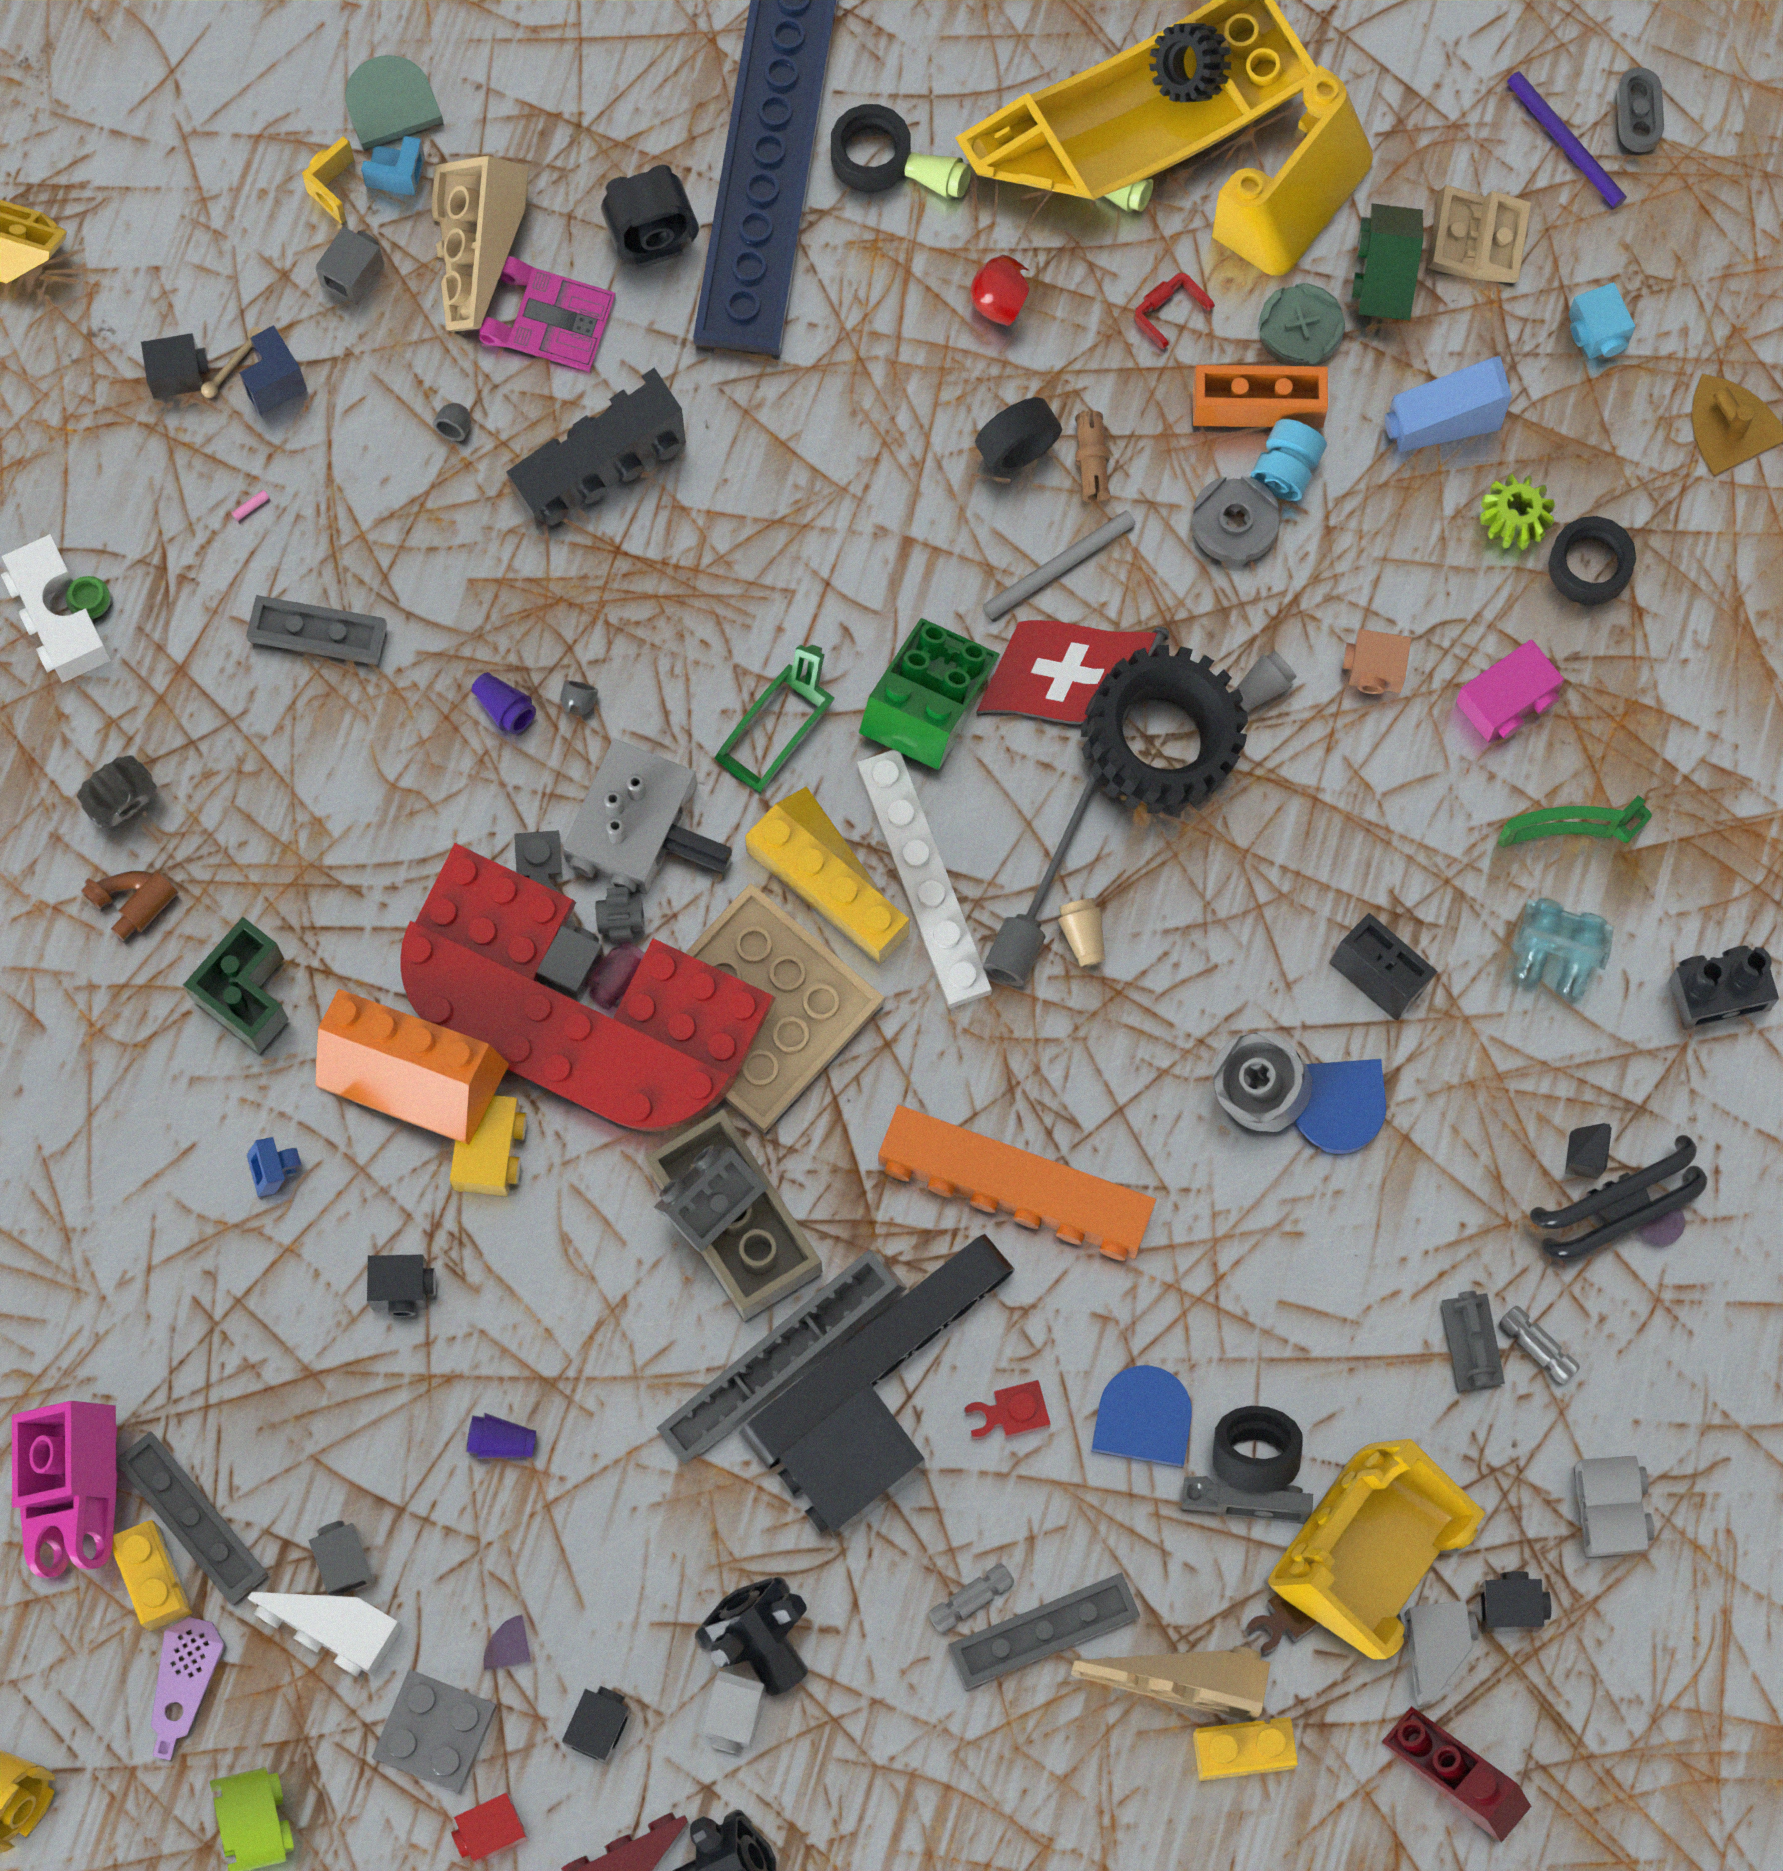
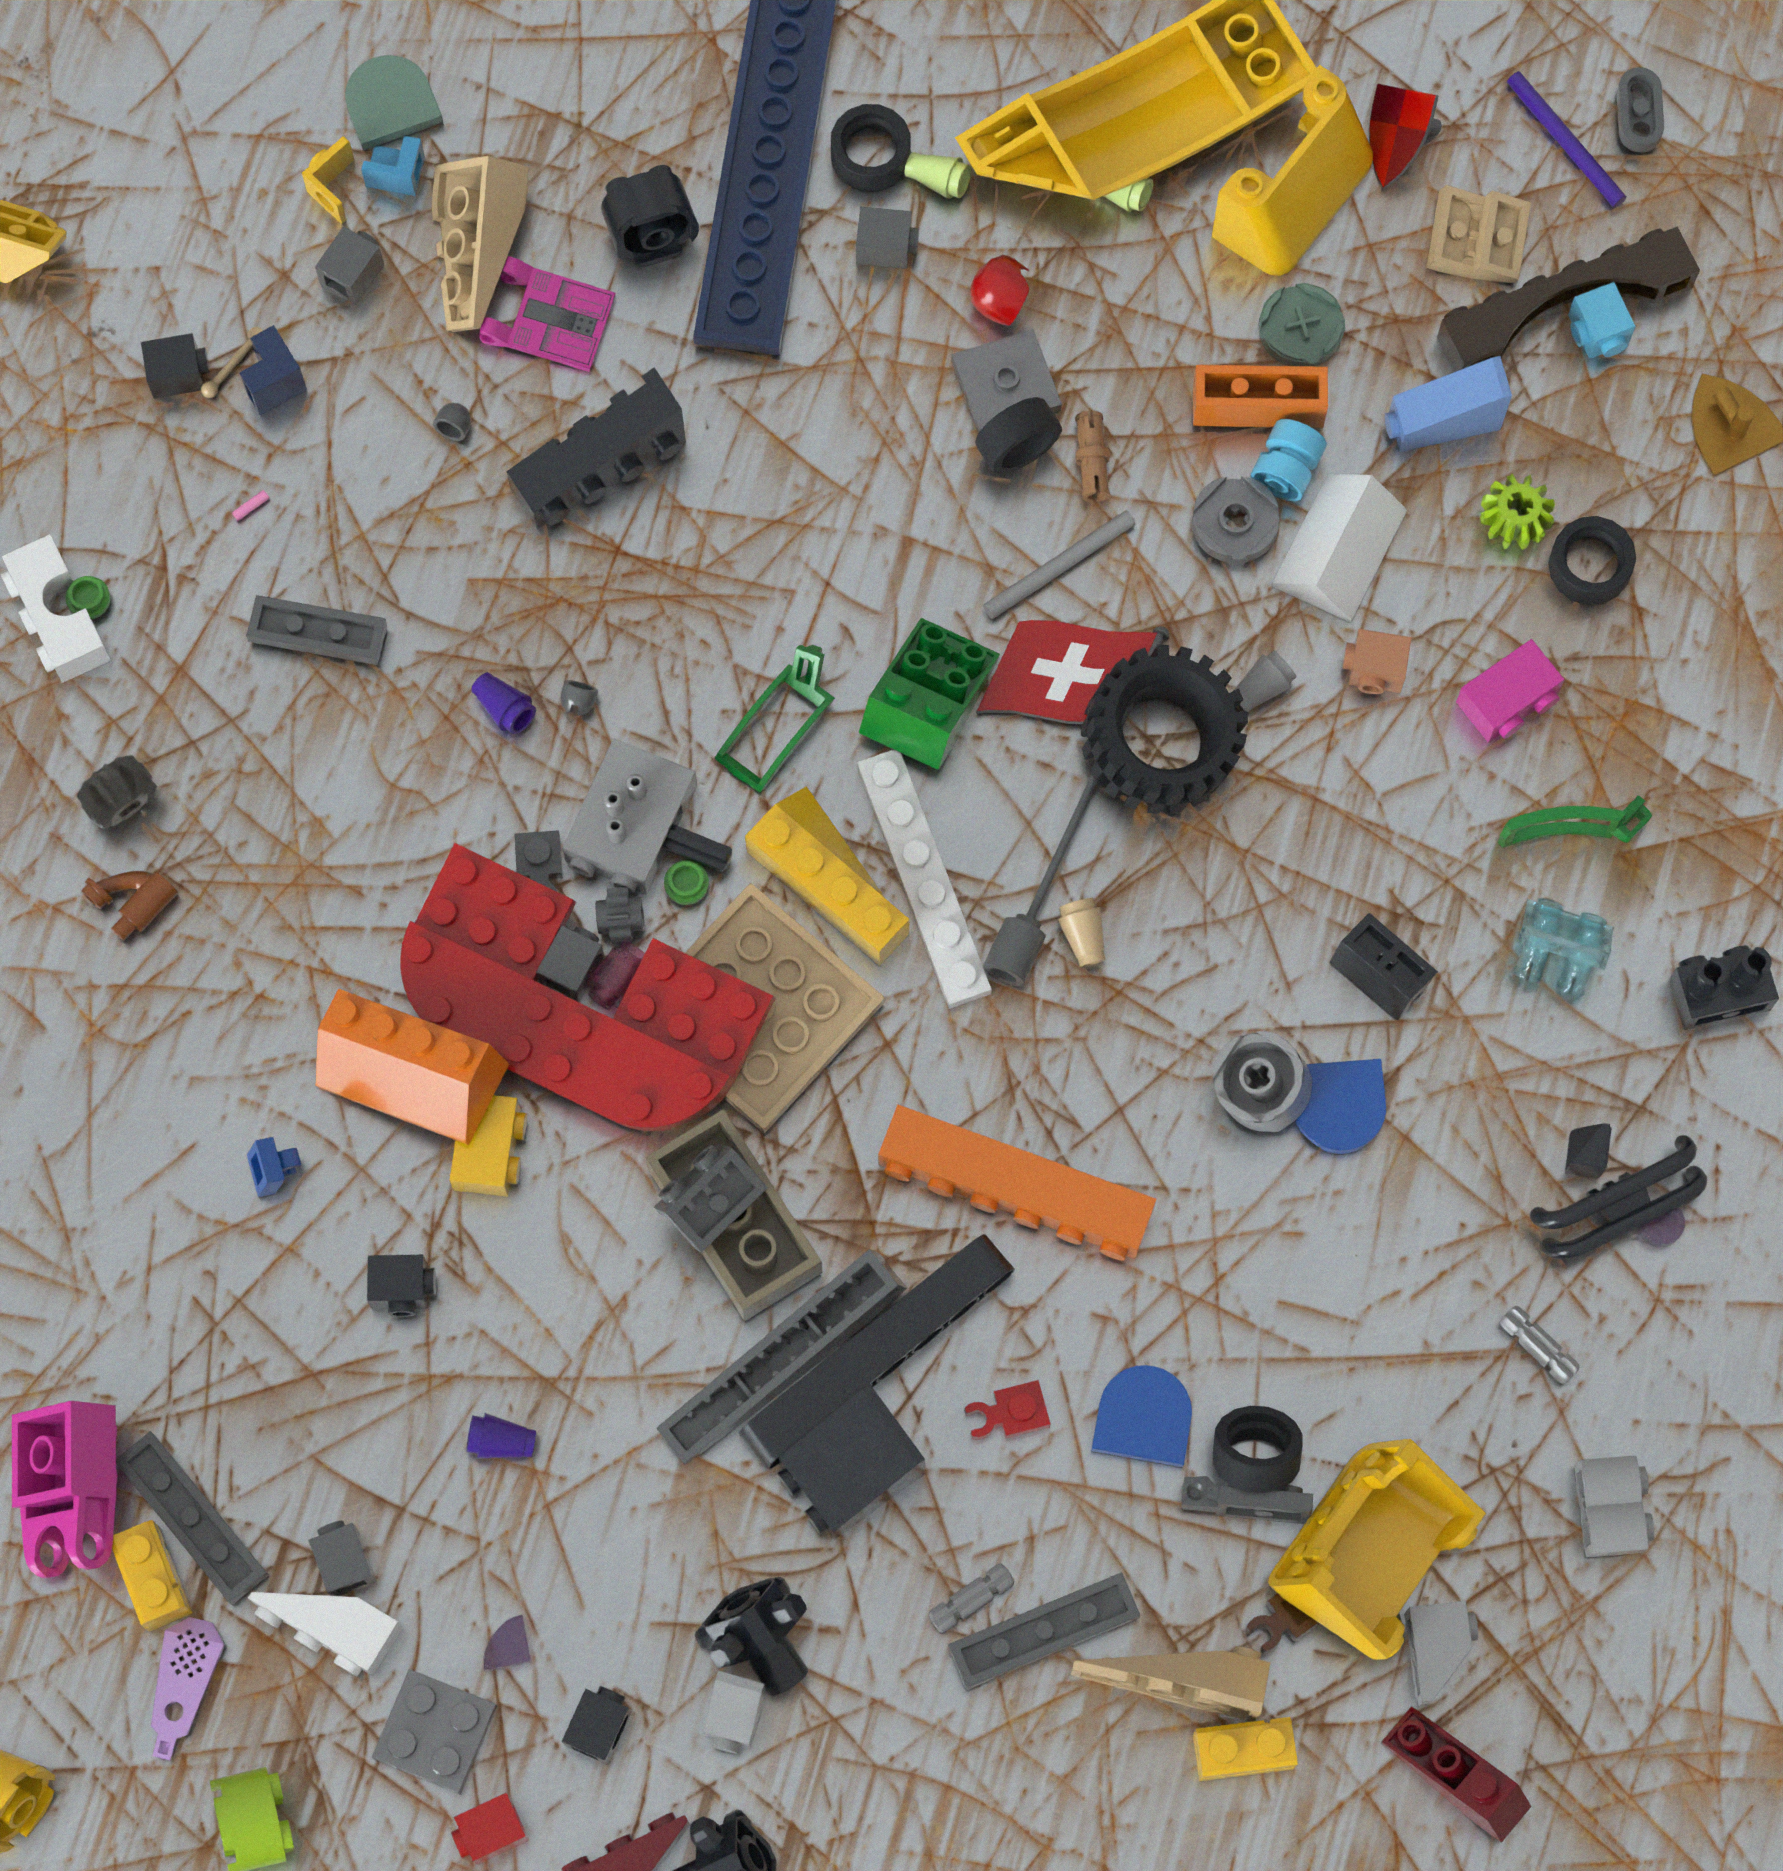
dark green brick [183,917,289,1054] -> none
red piece [1134,273,1215,349] -> none
black tyre [1149,23,1232,103] -> none
dark green brick [1351,203,1424,321] -> none
dark grey hinge [1442,1290,1505,1391] -> none
black brick [1479,1571,1552,1633] -> none
none -> bright green plate [664,860,709,905]
none -> dark grey brick [856,206,919,269]
none -> flat silver plate [951,329,1062,433]
none -> white slope [1271,473,1407,623]
none -> shield [1369,84,1442,188]
none -> dark brown arch [1437,226,1700,372]

